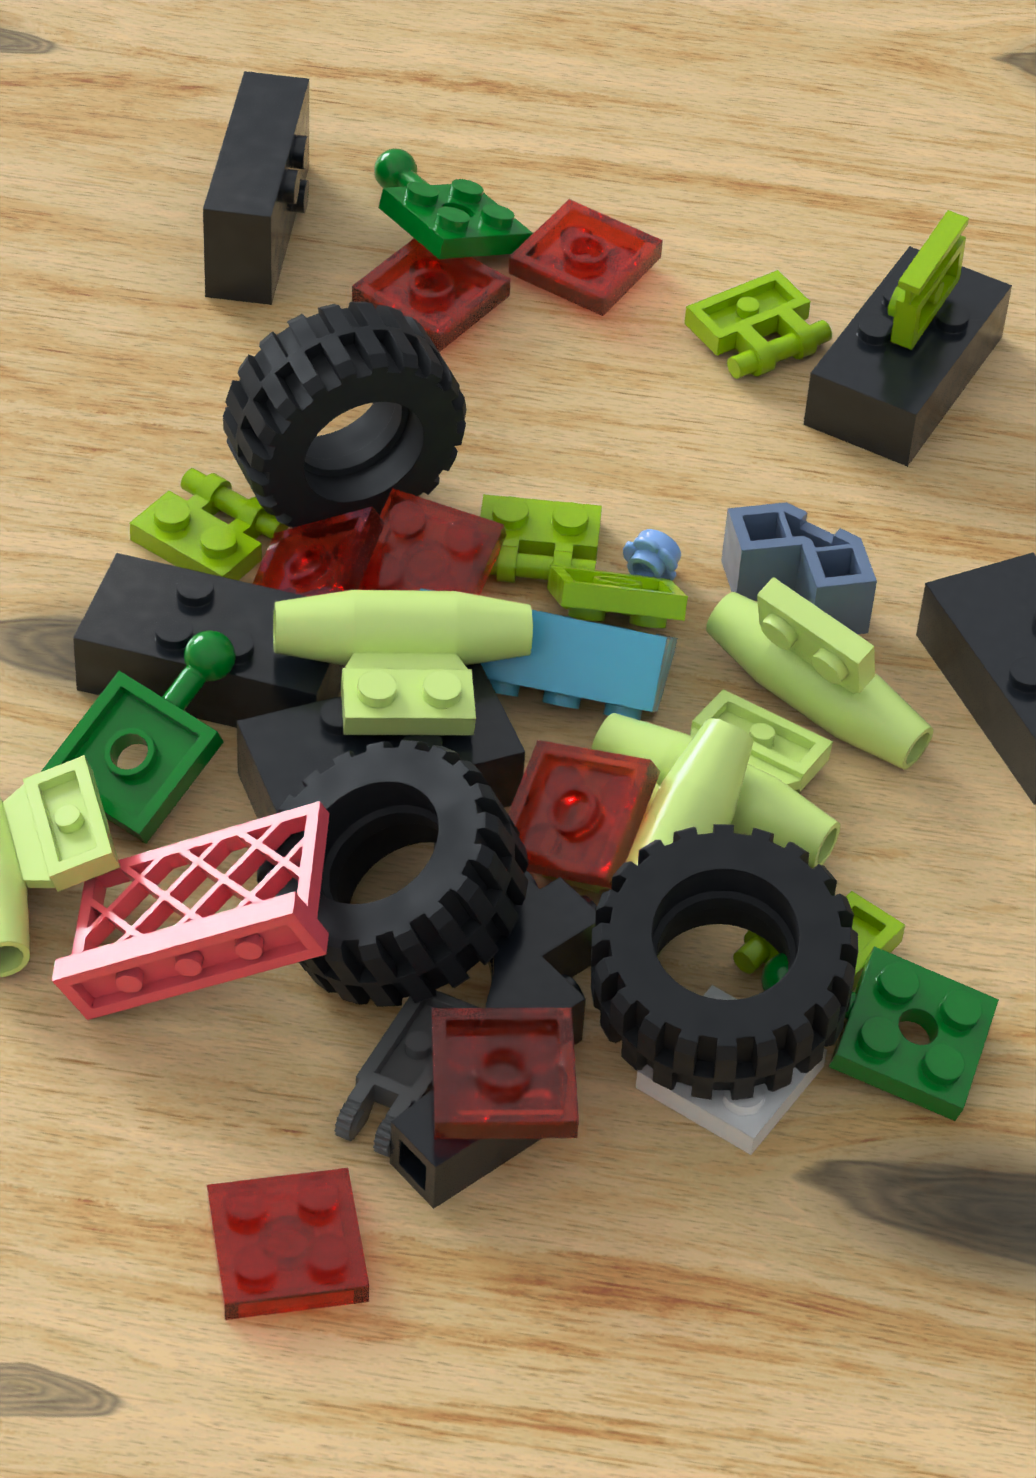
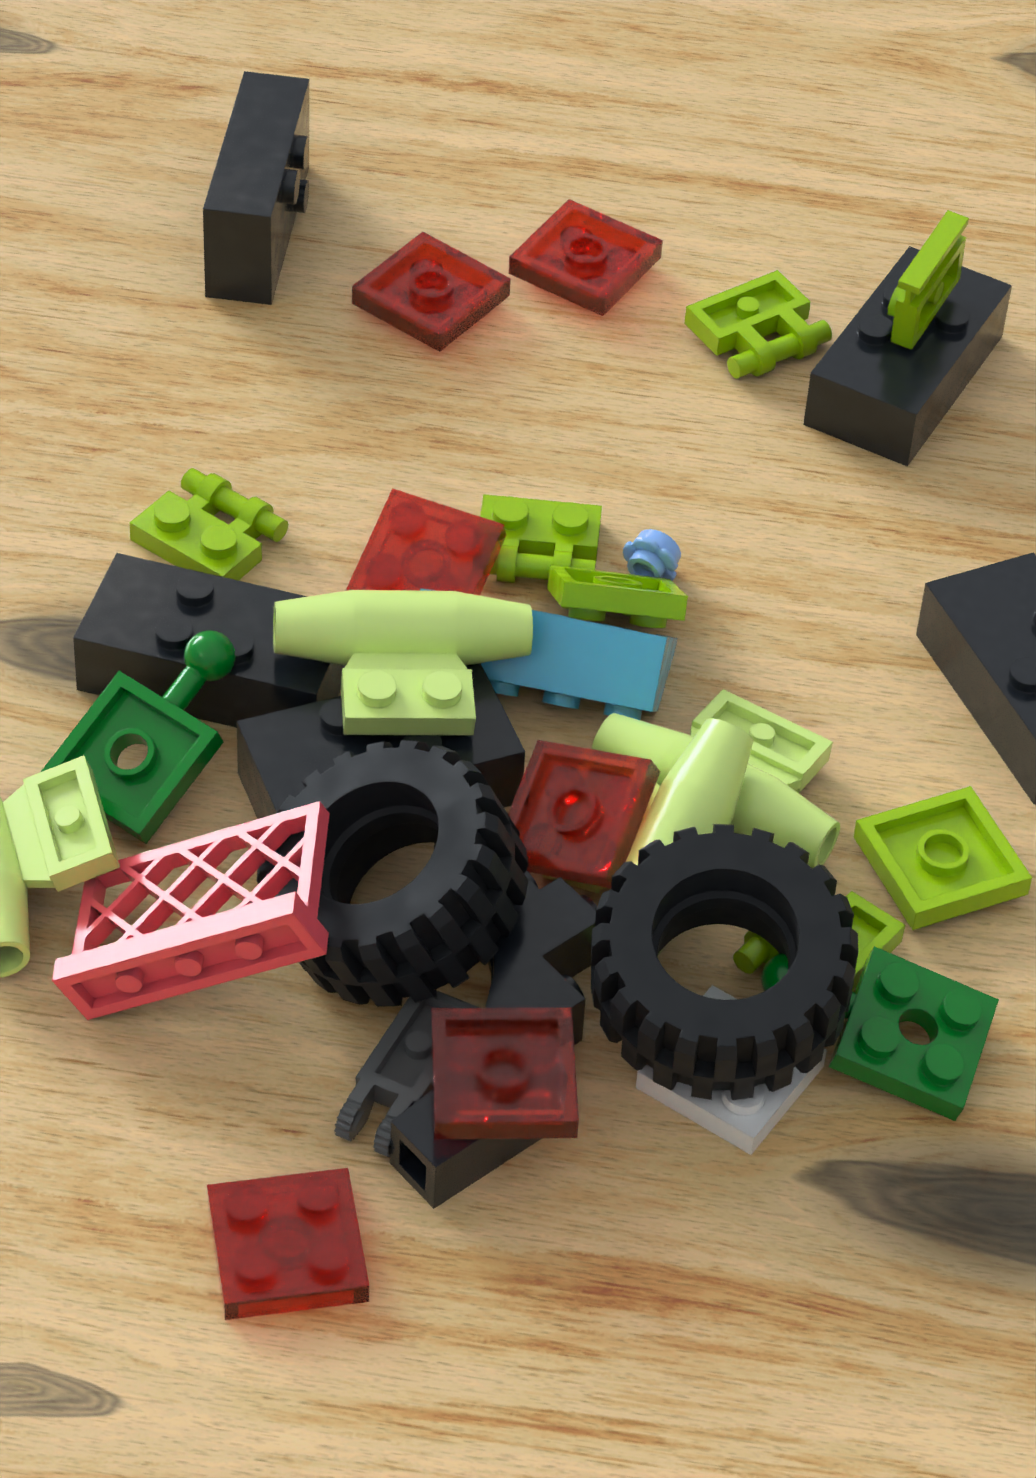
black tyre [223,302,467,535] -> none
clear red plate [252,507,385,597] -> none
green plate [374,148,533,259] -> none
yellowish green plate [706,577,934,770] -> none
sand blue brick [721,502,877,634] -> none
none -> lime plate [853,786,1032,930]

